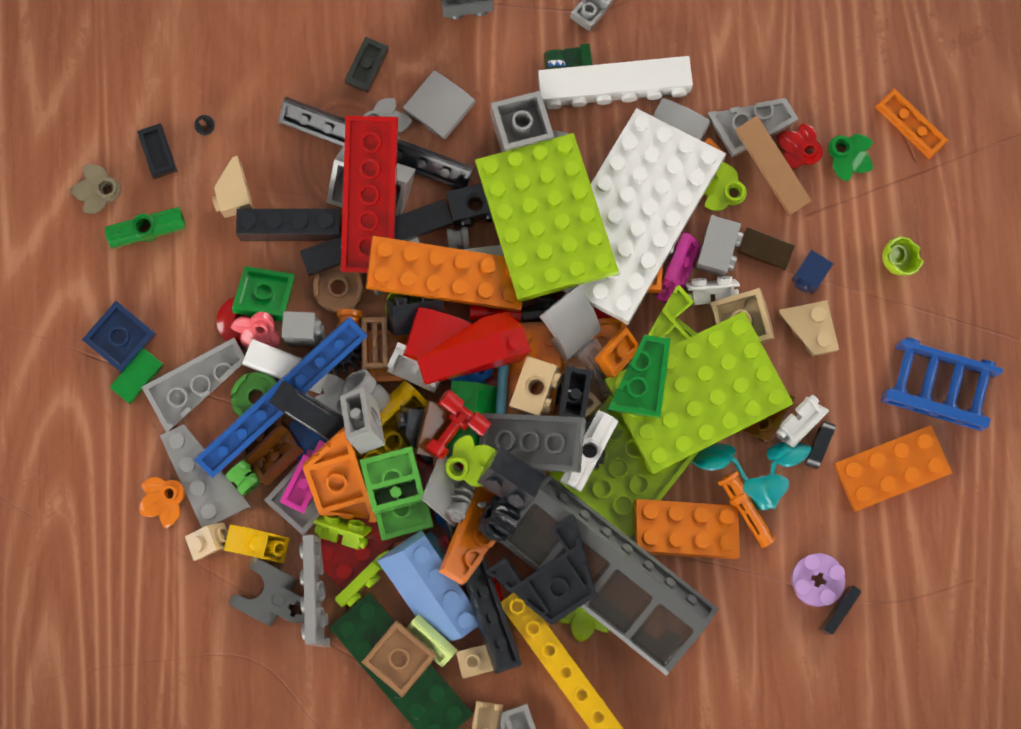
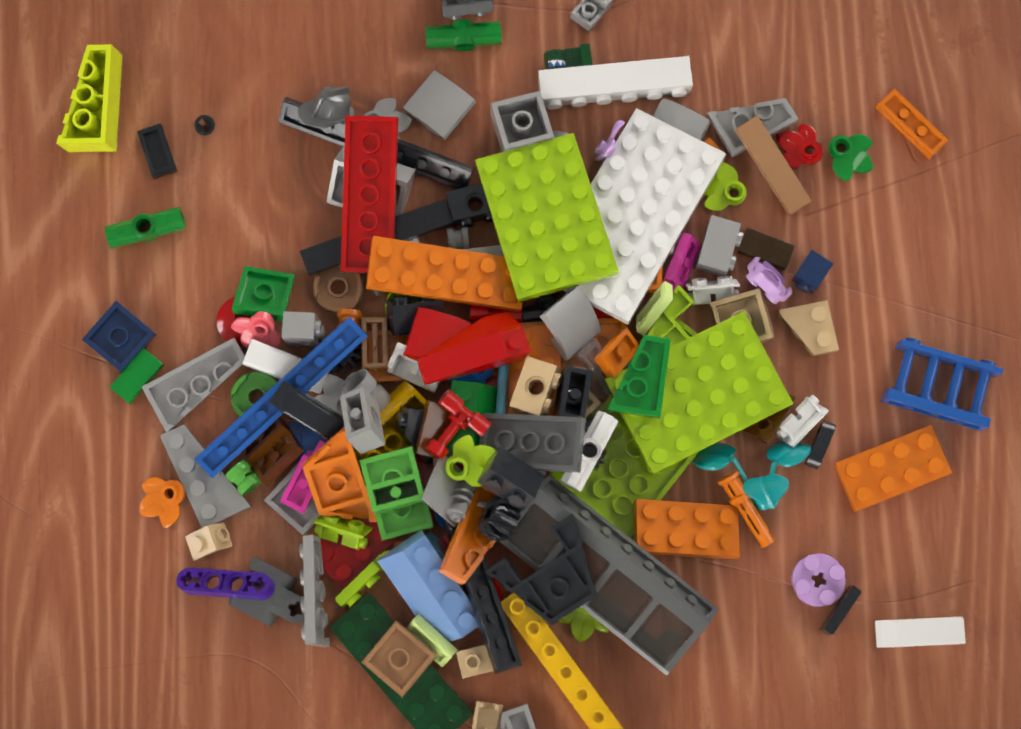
dark tan plate [70,164,121,214] -> none
tan slope [212,156,254,218] -> none
yellow slope [224,525,290,564] -> none
black brick [236,209,342,241] -> none
pearl dark grey plate [344,37,389,93] -> none
lime hair [882,236,924,276] -> none
none -> neon yellow wedge [56,44,123,152]
none -> dark purple beam [176,568,275,600]
none -> dark grey piece [298,86,354,128]
none -> green piece [425,20,502,51]
none -> lavender plate [594,120,626,162]
none -> yellowish green tile [636,281,673,336]
none -> lavender plate [746,257,793,304]
none -> white piece [875,616,965,648]

